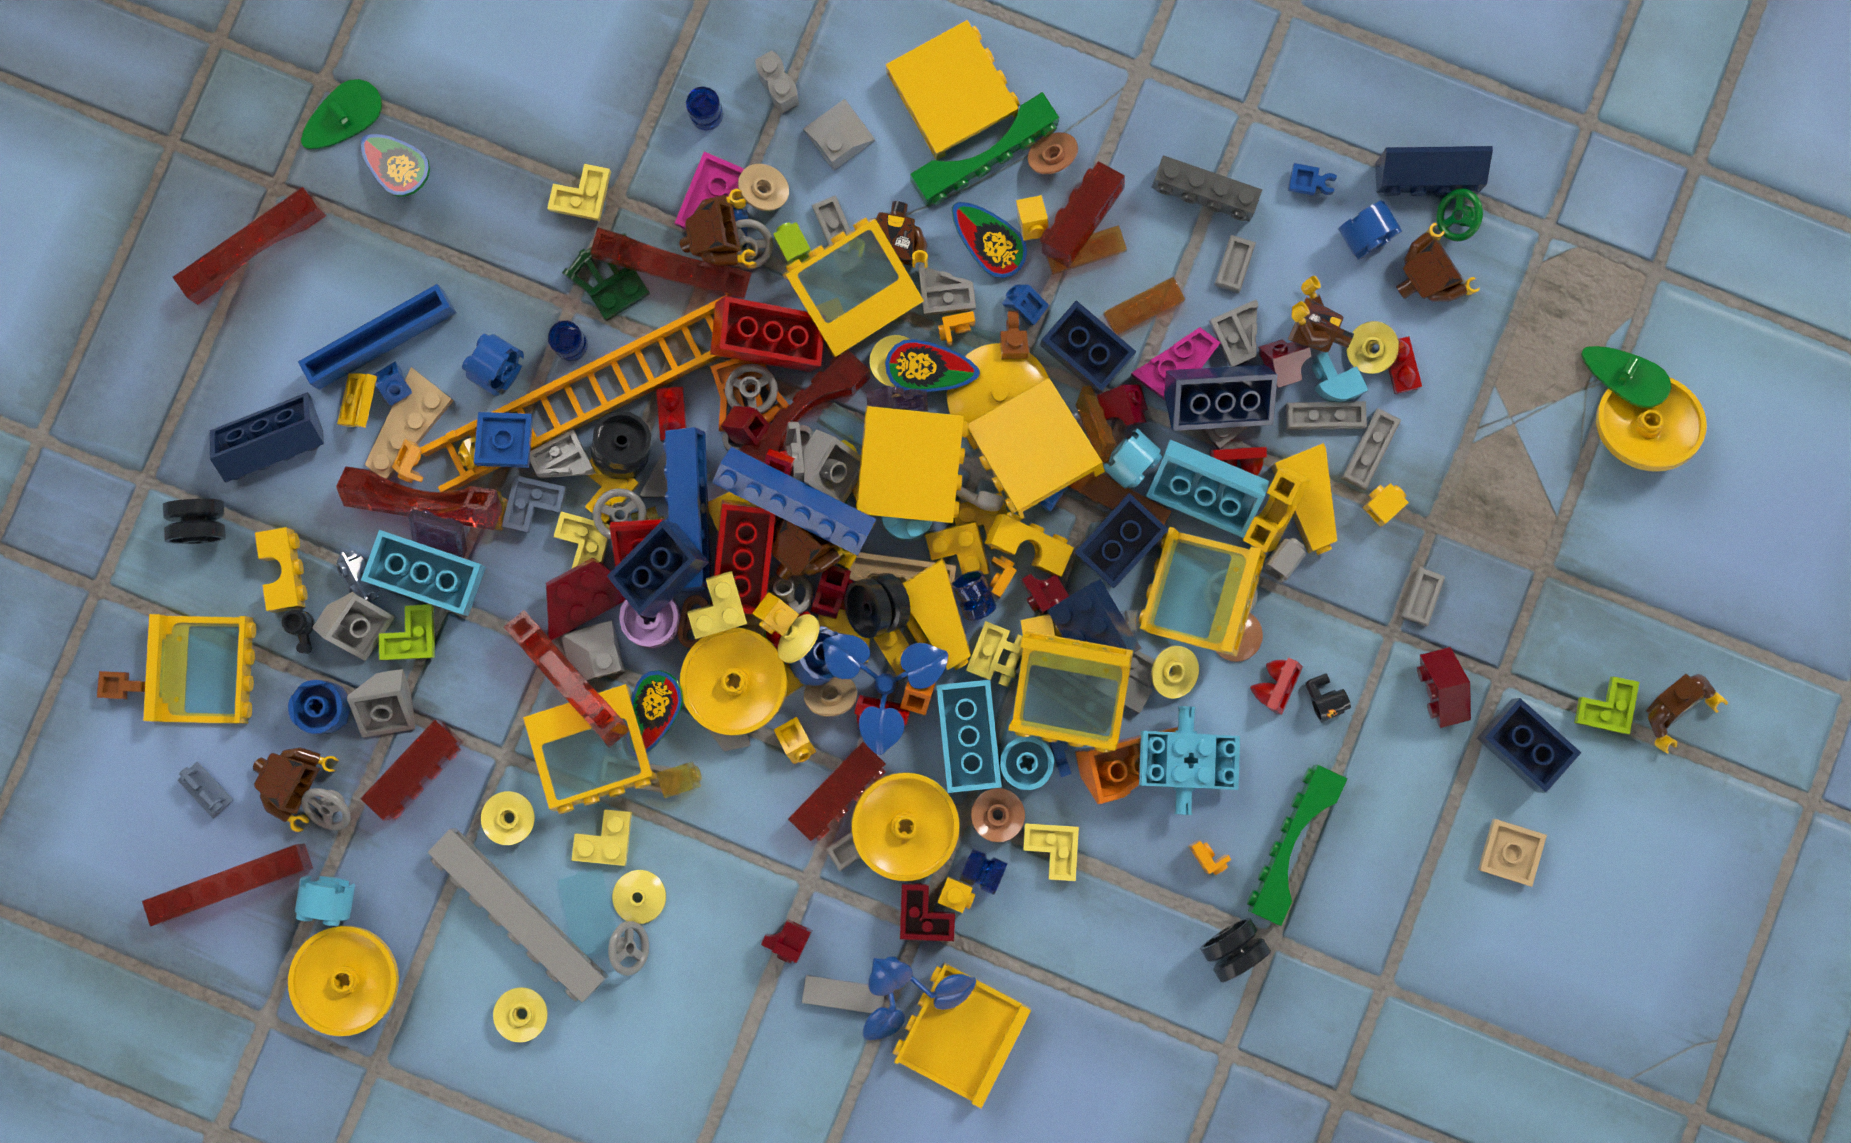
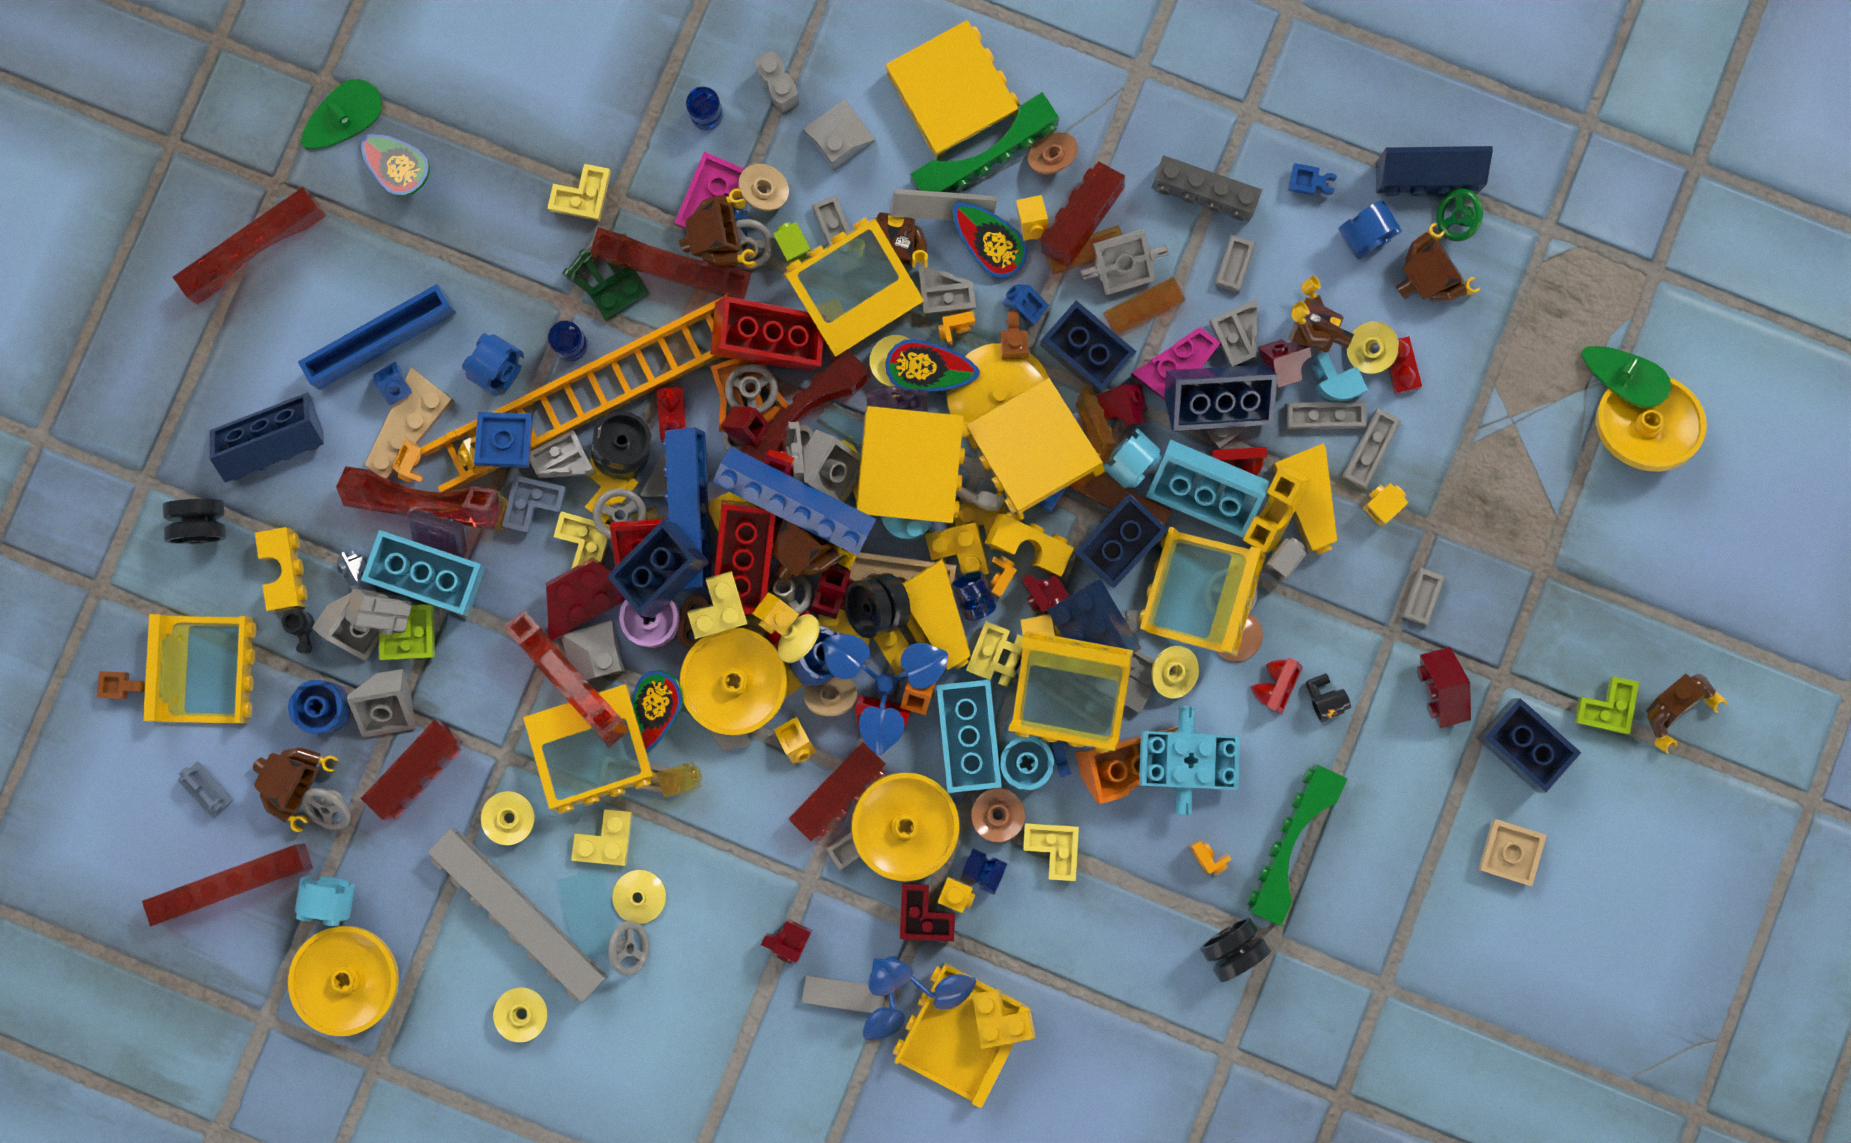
yellow plate [337,373,377,428] -> none
none -> light grey brick [345,589,412,635]
none -> light grey tile [889,189,997,221]
none -> yellow plate [972,989,1036,1050]
none -> light grey plate [1080,229,1169,295]

